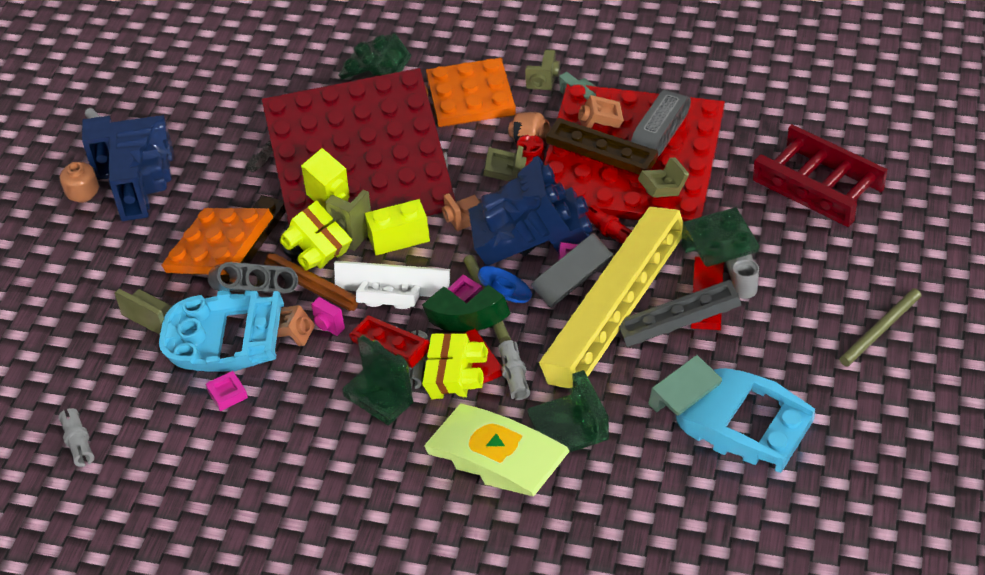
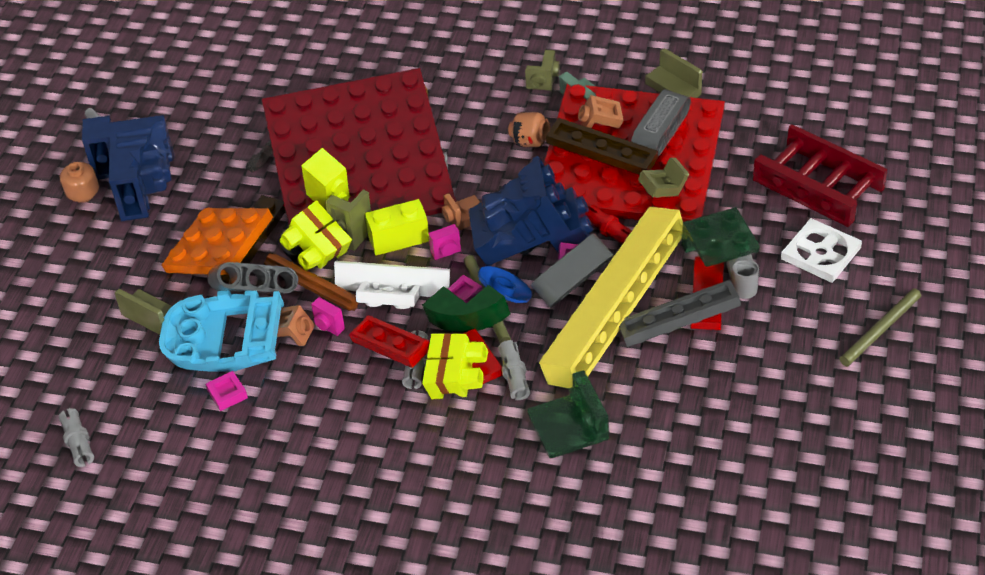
clear green bracket [338,32,412,80] -> none
clear green bracket [342,335,413,426] -> none
yellowish green slope [424,403,569,497] -> none
orange plate [426,58,516,127] -> none
olive bracket [483,145,527,181] -> none
red wheel [517,135,544,166] -> none
sand green panel [648,355,722,415] -> none
medium azure slope [676,368,815,473] -> none
none -> dark pink plate [428,224,461,260]
none -> olive panel [645,48,702,98]
none -> white piece [781,218,862,283]

